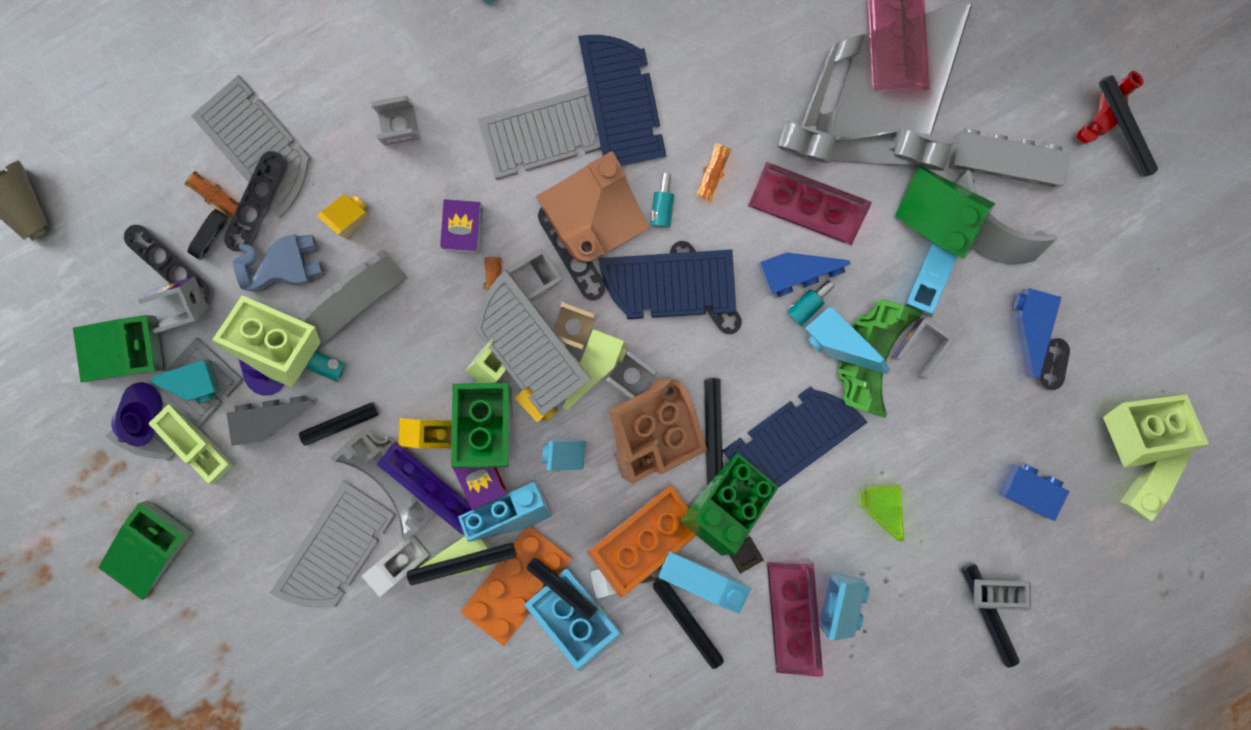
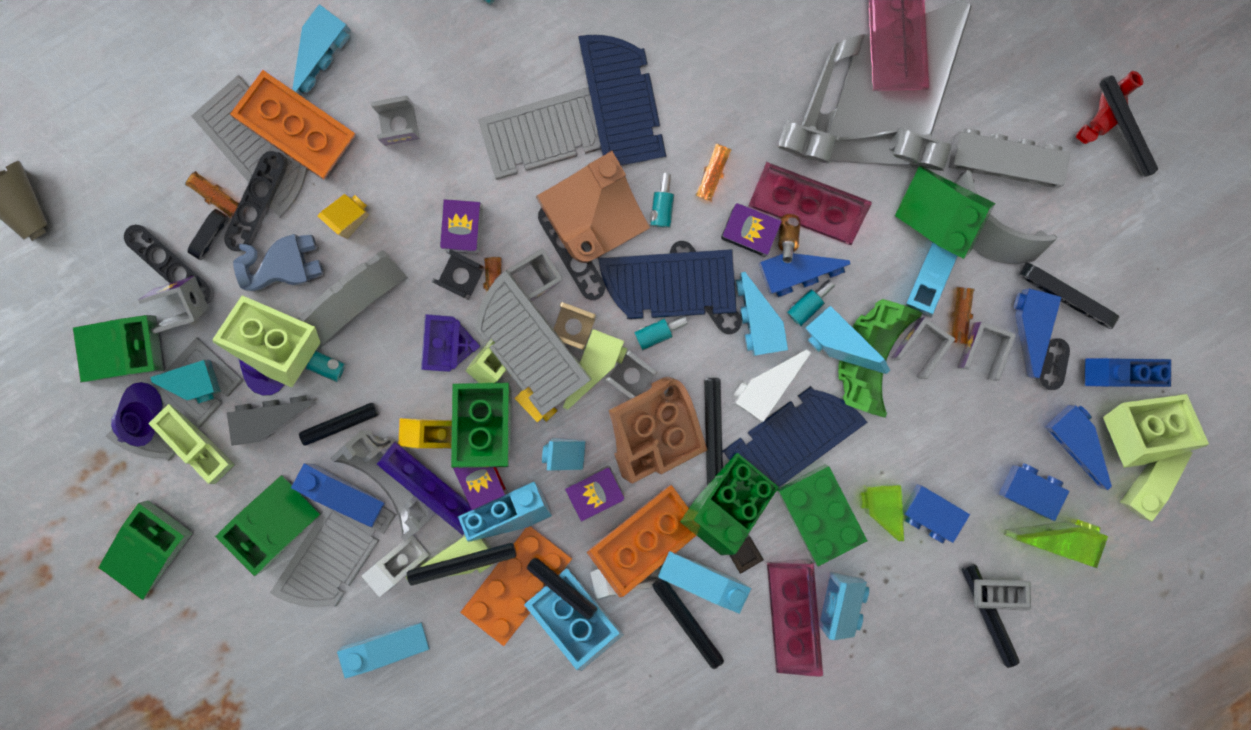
none -> green slope [215,475,321,577]
none -> orange plate [230,70,356,180]
none -> blue slope [291,463,385,527]
none -> medium azure slope [292,4,350,96]
none -> medium azure slope [337,622,430,679]
none -> dark purple slope [421,314,480,372]
none -> black piece [432,248,485,300]
none -> dark purple piece [565,466,624,522]
none -> teal piece [634,316,688,351]
none -> dark purple piece [721,203,782,257]
none -> white slope [733,350,811,422]
none -> medium azure slope [735,272,788,356]
none -> green brick [777,464,868,567]
none -> clear orange piece [778,214,801,263]
none -> blue brick [901,484,970,544]
none -> clear orange pin [951,287,975,344]
none -> light grey piece [957,322,1016,381]
none -> clear neon green slope [1003,519,1108,568]
none -> black beam [1019,262,1120,329]
none -> blue slope [1045,405,1112,490]
none -> blue slope [1085,358,1172,387]

